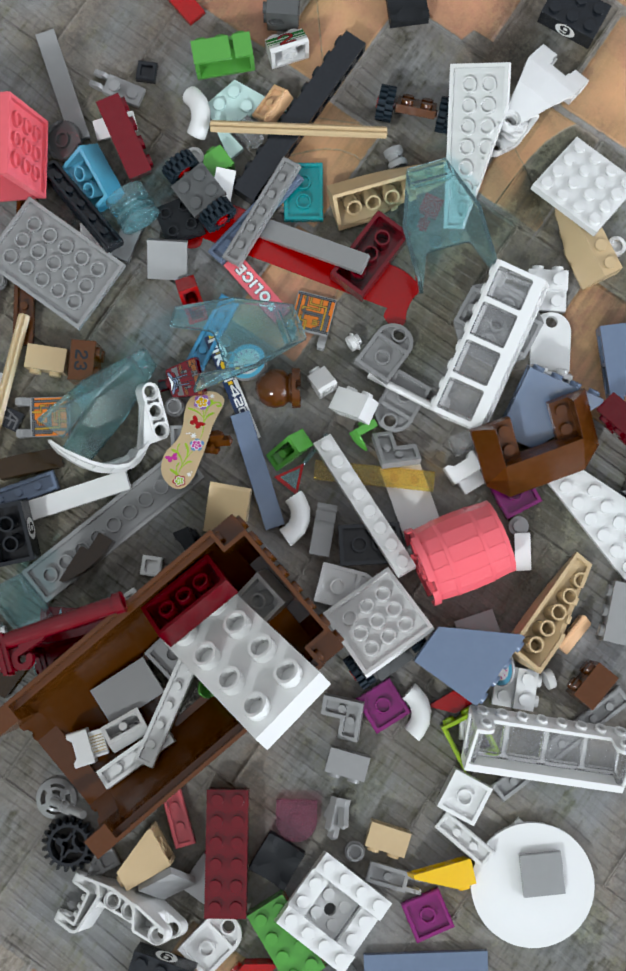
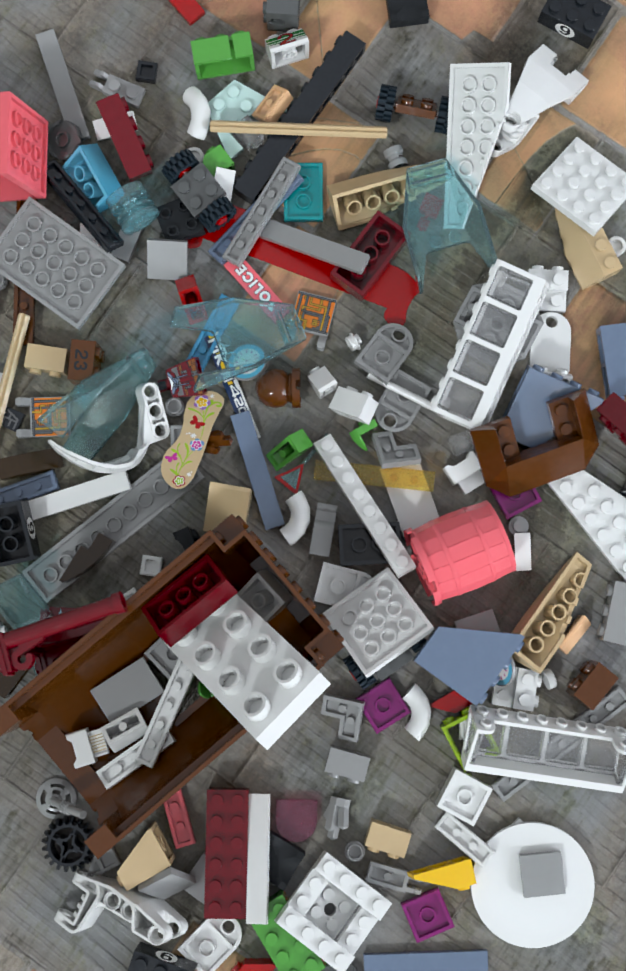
none -> white tile [246,794,270,925]

